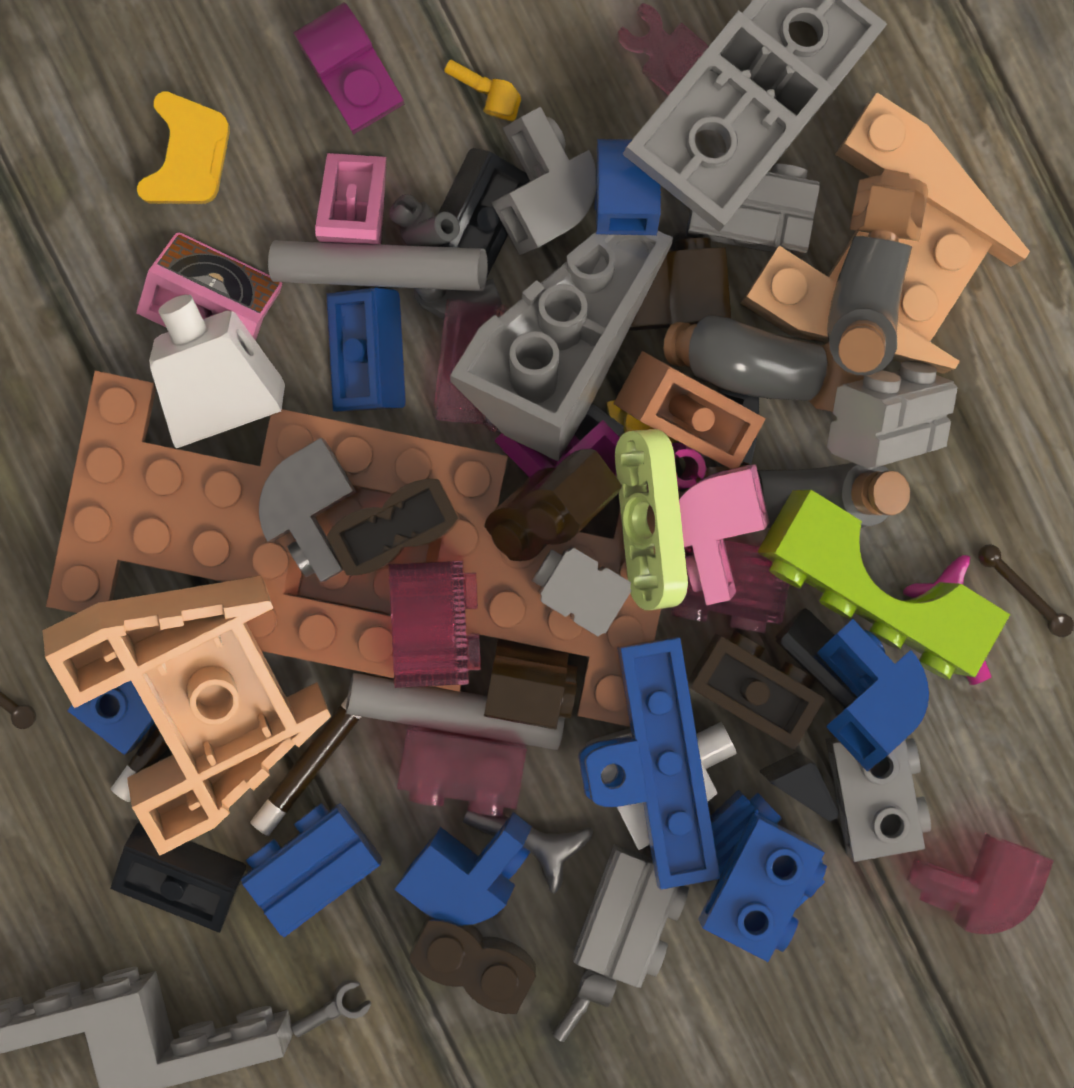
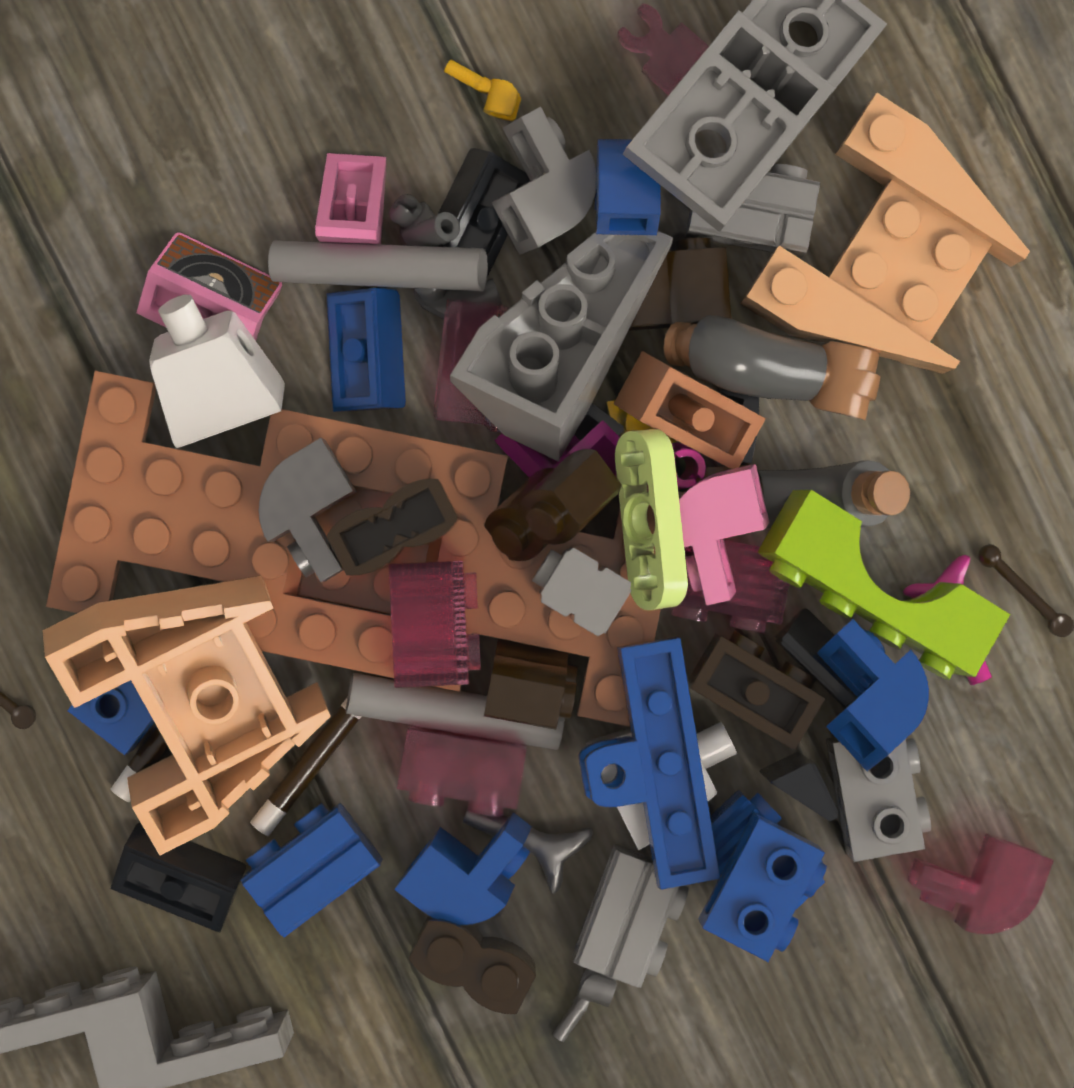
yellow piece [137,91,230,204] -> none
flat silver hand [291,980,371,1037] -> none
magenta brick [293,2,405,135] -> none
piece [827,169,928,375] -> none
light grey brick [827,361,958,469] -> none

